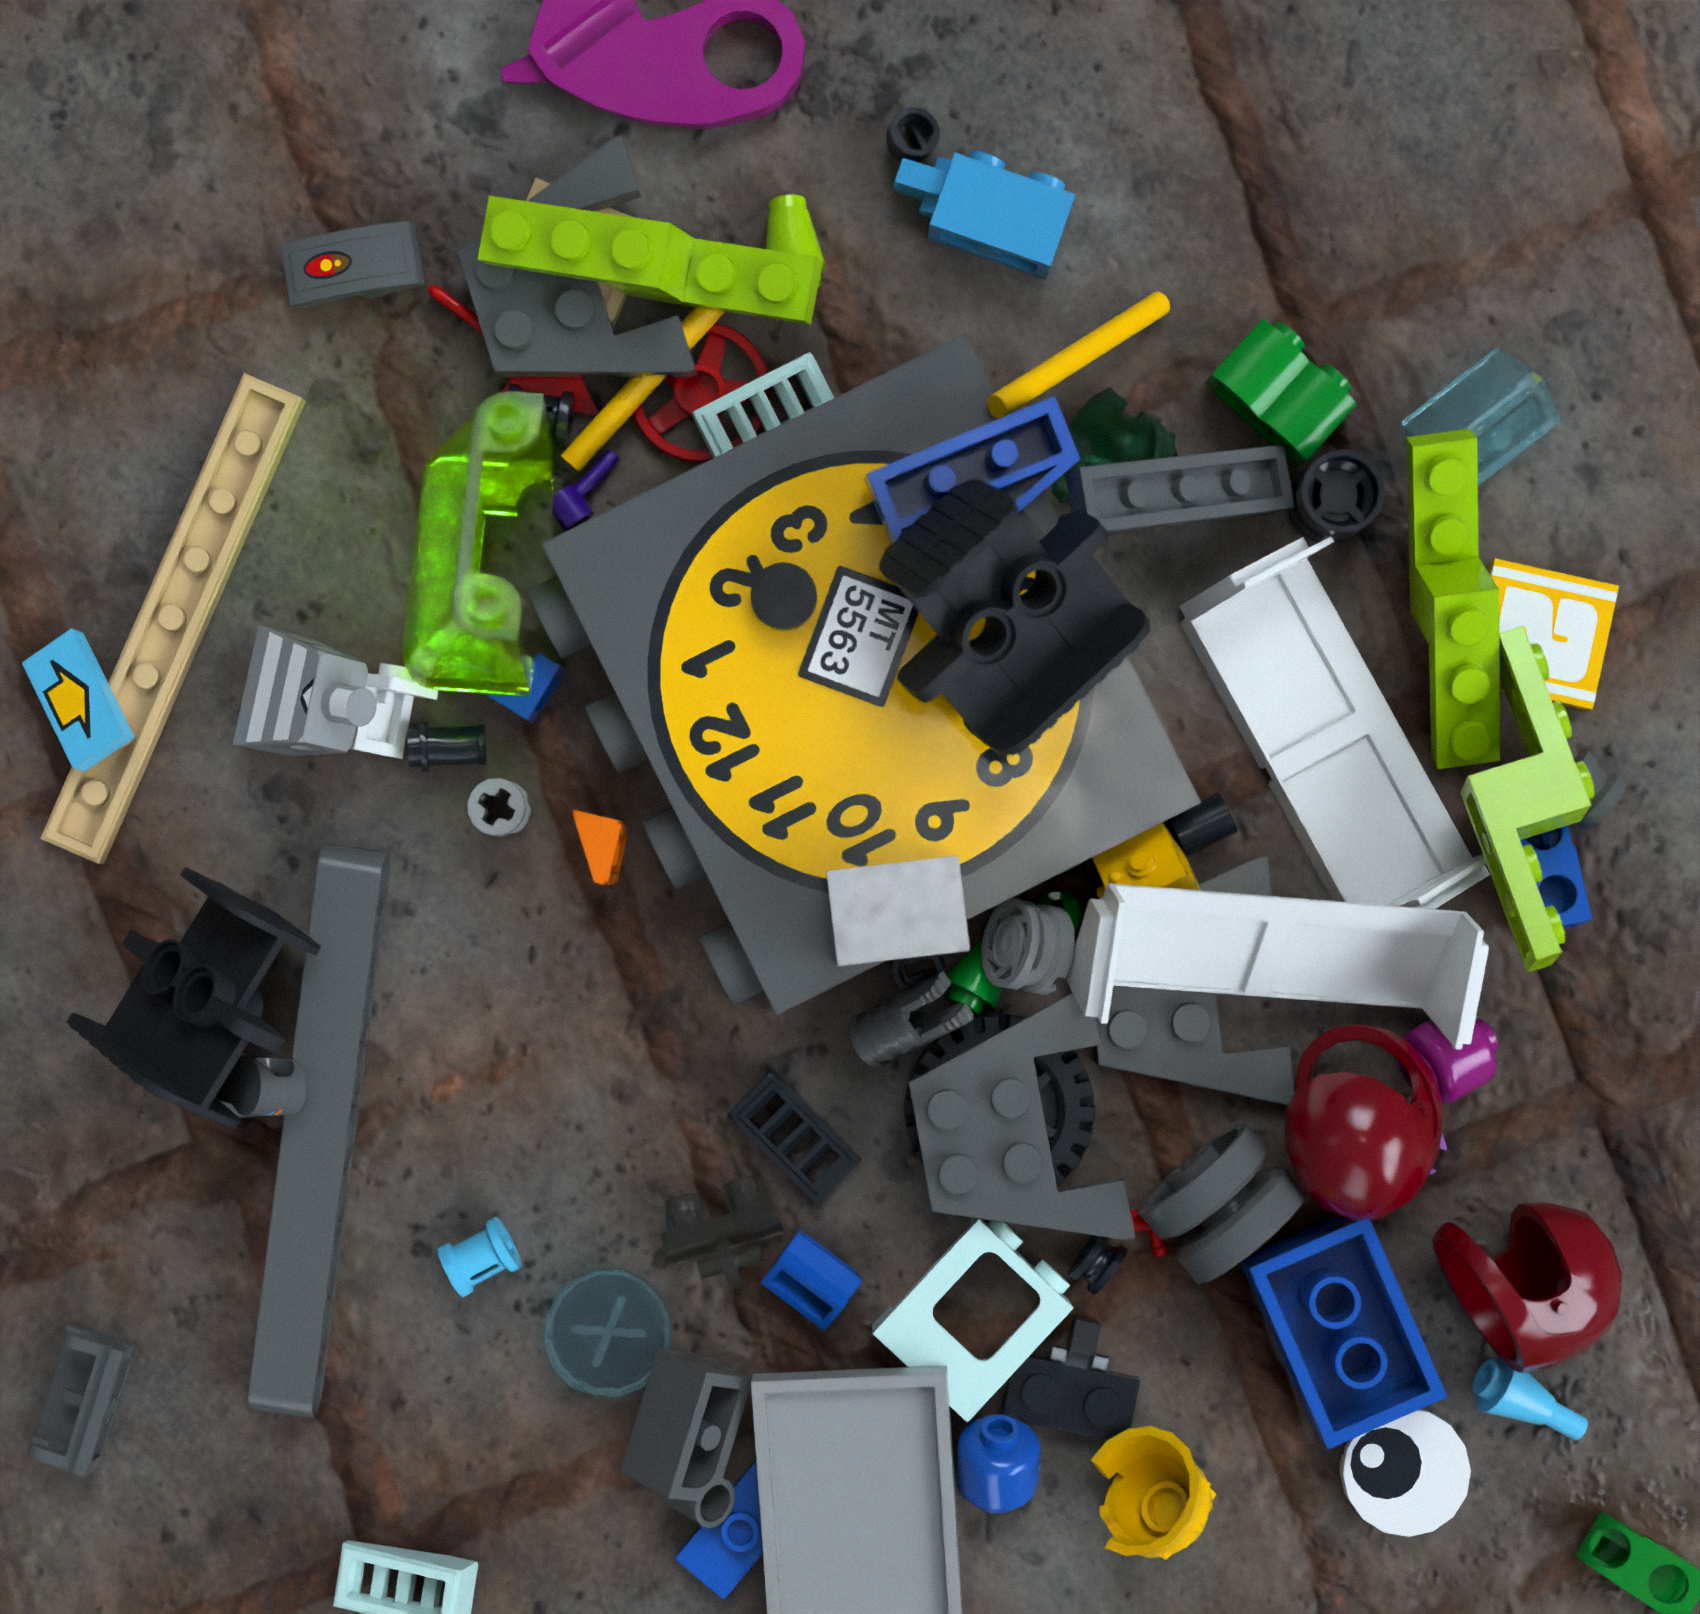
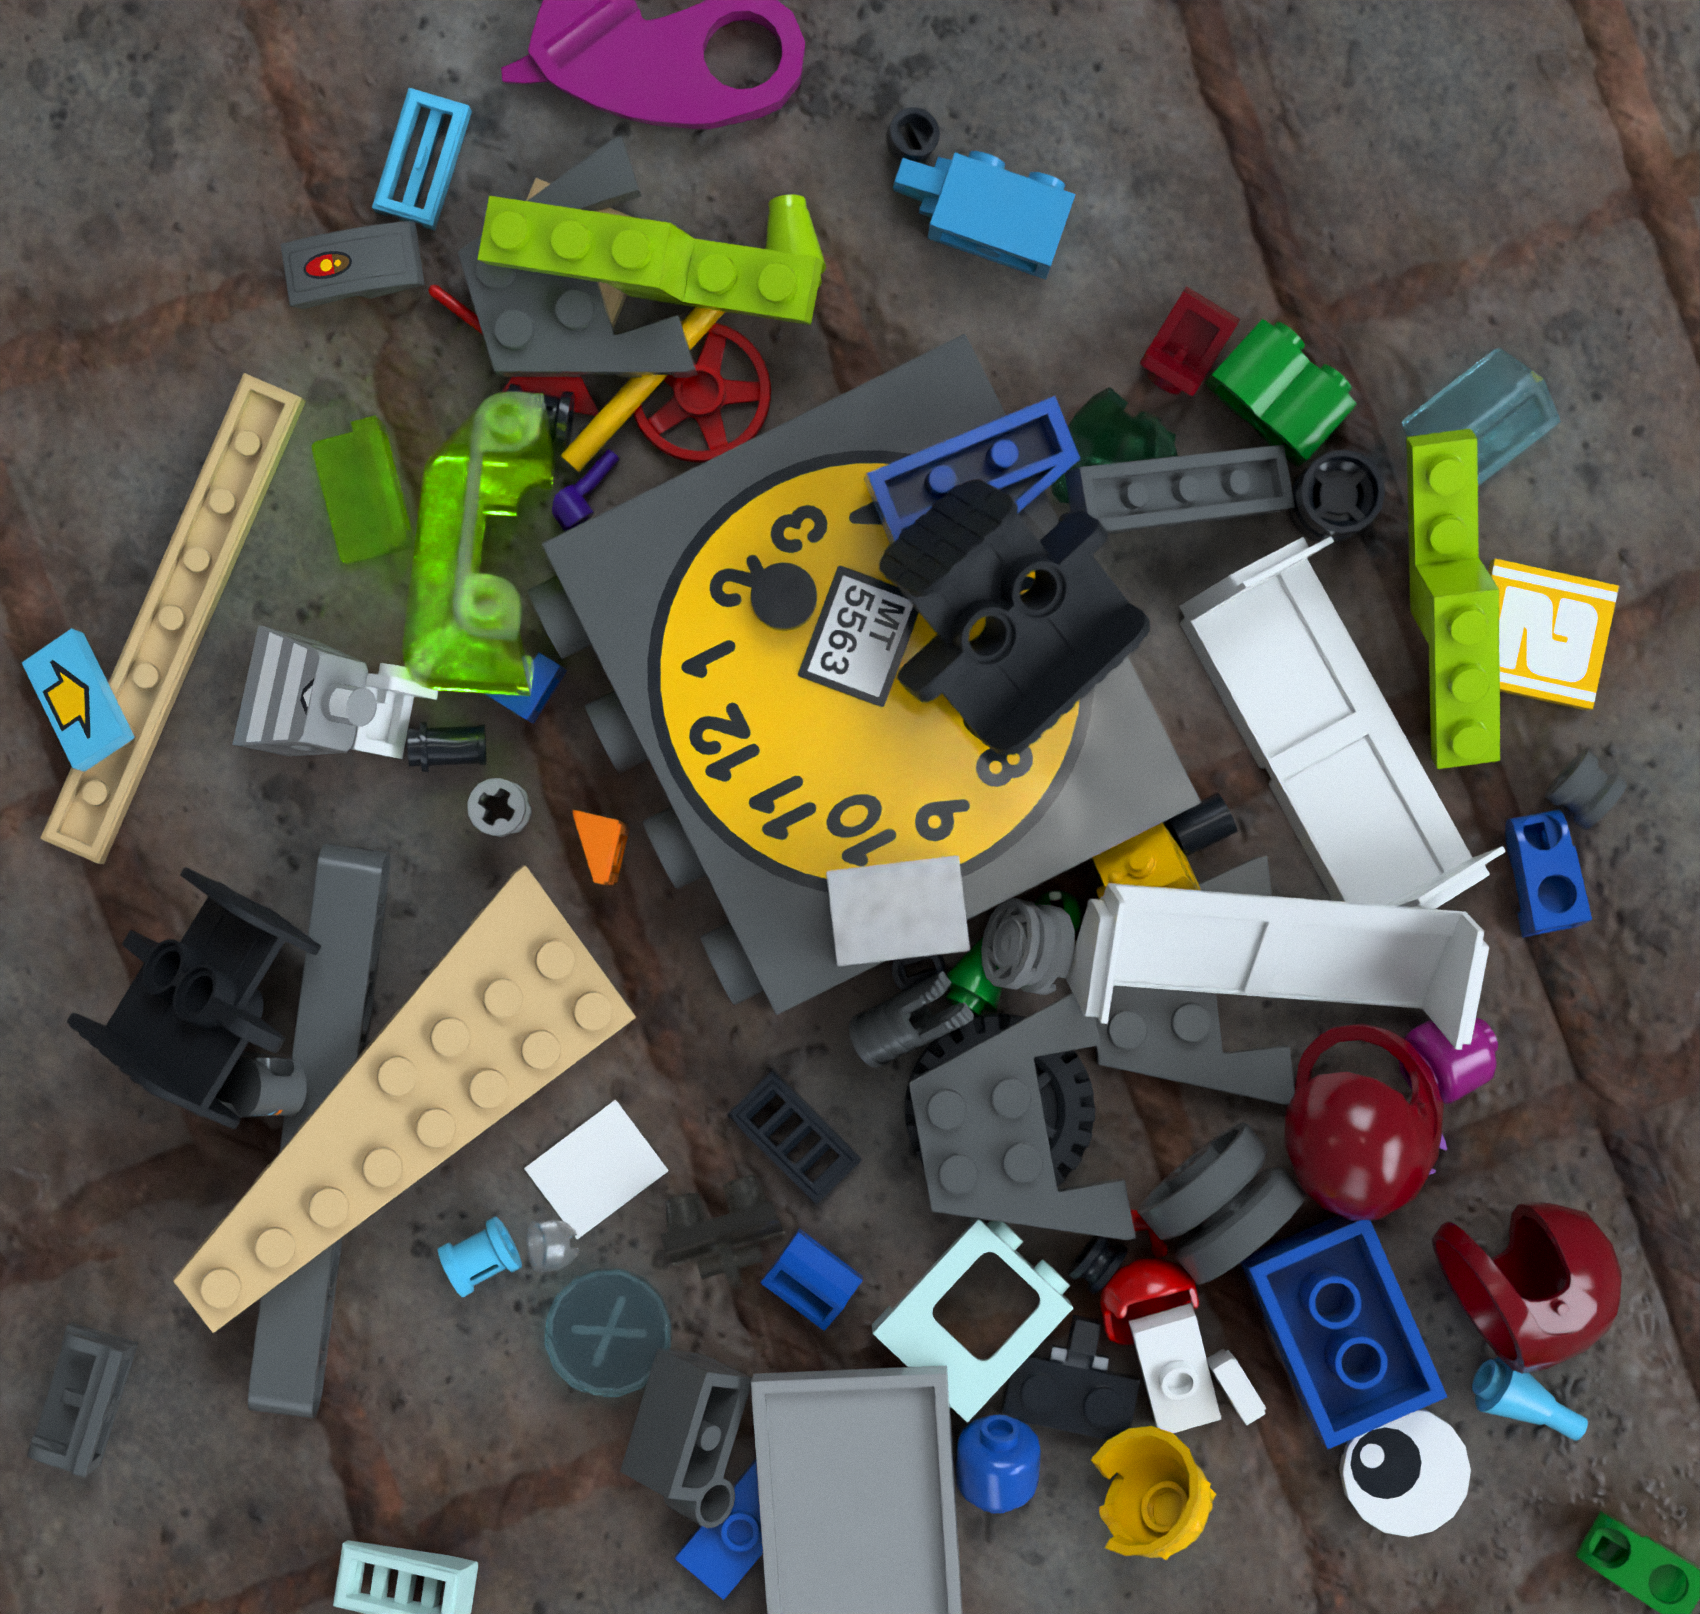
light aqua slope [691,352,834,458] -> none
yellow bar [986,291,1170,419] -> none
lime bracket [1460,626,1595,973] -> none
none -> tan wing [173,865,636,1333]
none -> clear neon green panel [311,415,417,565]
none -> medium azure tile [372,88,472,230]
none -> white sticker [524,1100,669,1240]
none -> clear hinge [527,1219,579,1273]
none -> red hair [1100,1259,1199,1345]
none -> white plate [1129,1303,1221,1433]
none -> dark red bracket [1139,286,1240,396]
none -> white tile [1207,1349,1266,1425]

